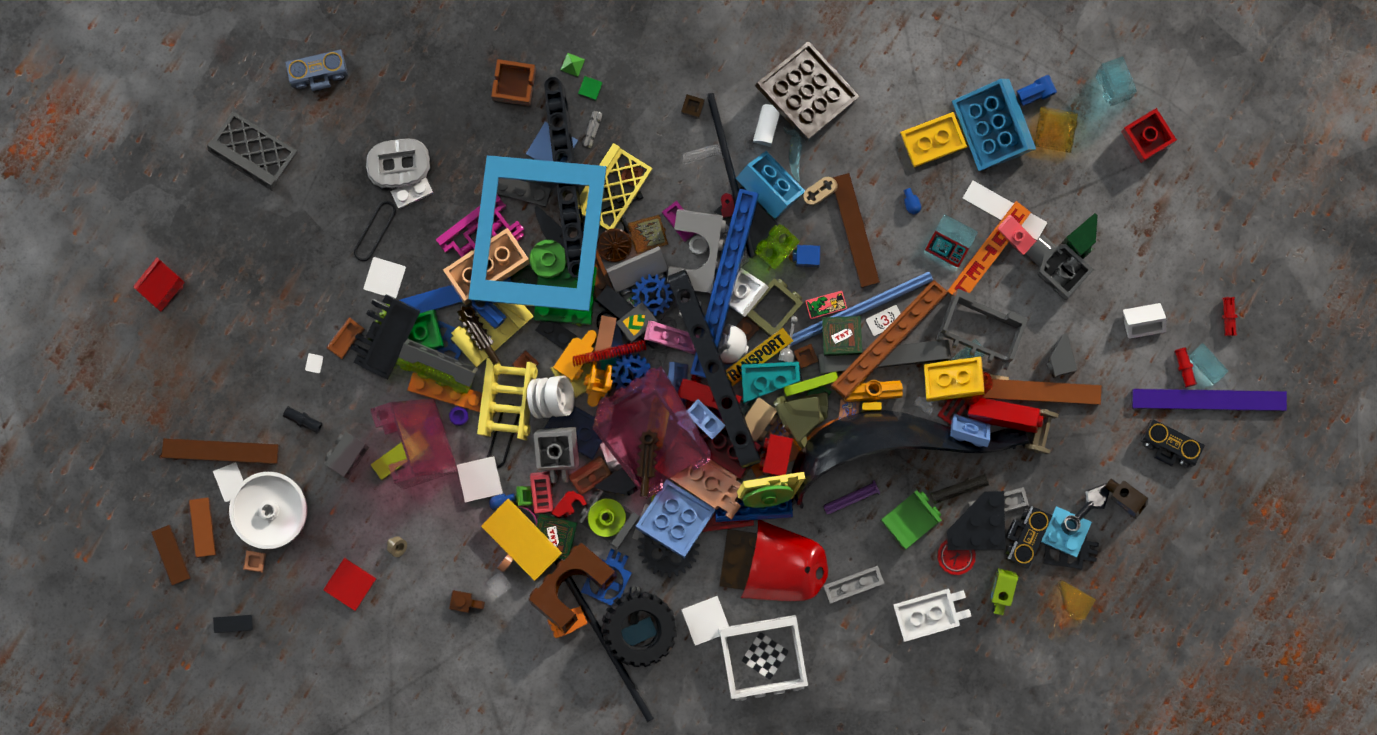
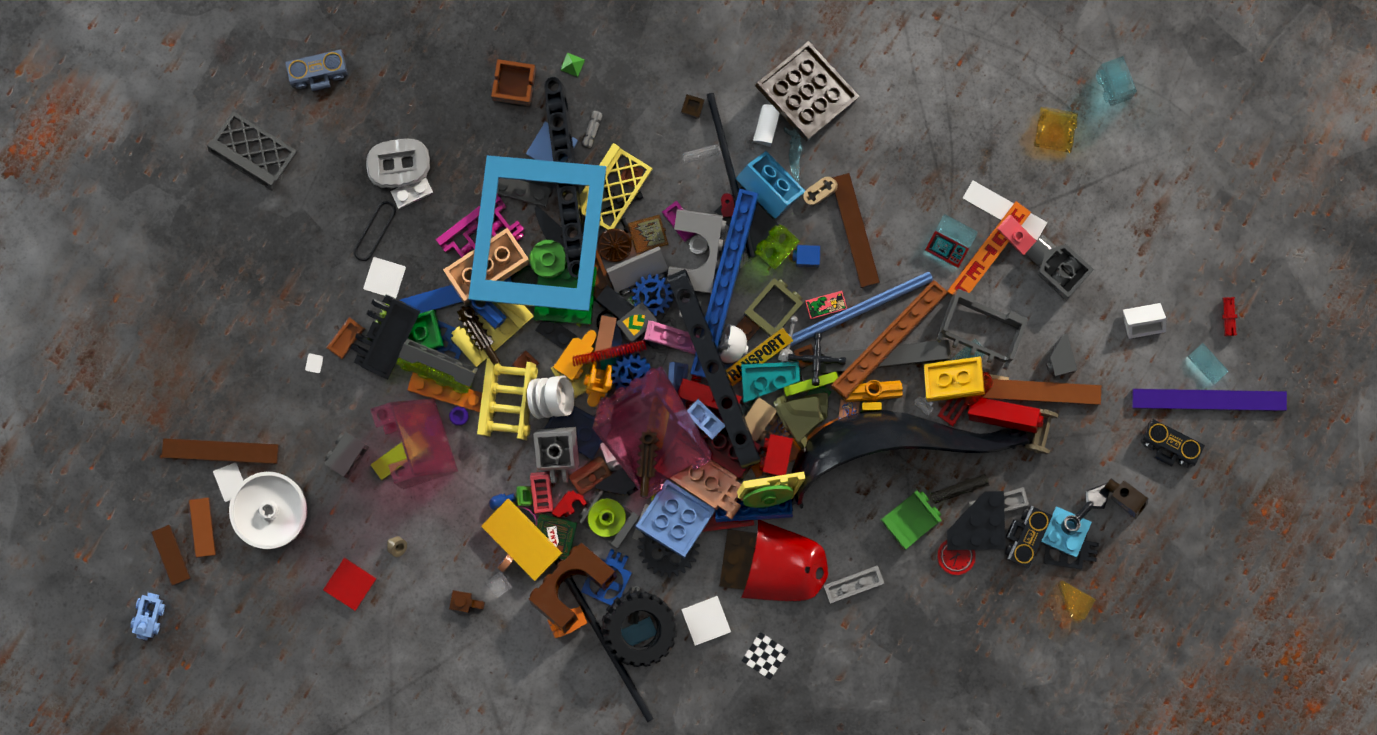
red slope [133,257,185,312] -> none
black piece [213,615,253,633] -> none
nougat tile [243,551,266,573] -> none
black pin [283,406,323,434] -> none
white tile [457,456,503,502] -> none
black piece [487,404,520,468] -> none
green tile [578,76,603,101] -> none
white window [719,615,808,701] -> none
white tile [729,268,769,317] -> none
dark green tile [822,316,862,356] -> none
medium lavender axle [824,480,880,514] -> none
white sticker [866,305,901,336] -> none
white tile [893,589,971,642] -> none
yellow tile [900,112,967,168] -> none
blue cylinder [903,188,921,214] -> none
medium blue plate [950,414,990,447] -> none
dark azure slope [952,78,1036,171] -> none
lime torso [990,568,1018,615] -> none
blue piece [1016,75,1057,106] -> none
dark green slope [1062,213,1098,259] -> none
red brick [1121,108,1177,163] -> none
red pin [1174,347,1197,388] -> none
none -> light blue brick [130,592,165,640]
none -> black piece [788,333,846,386]

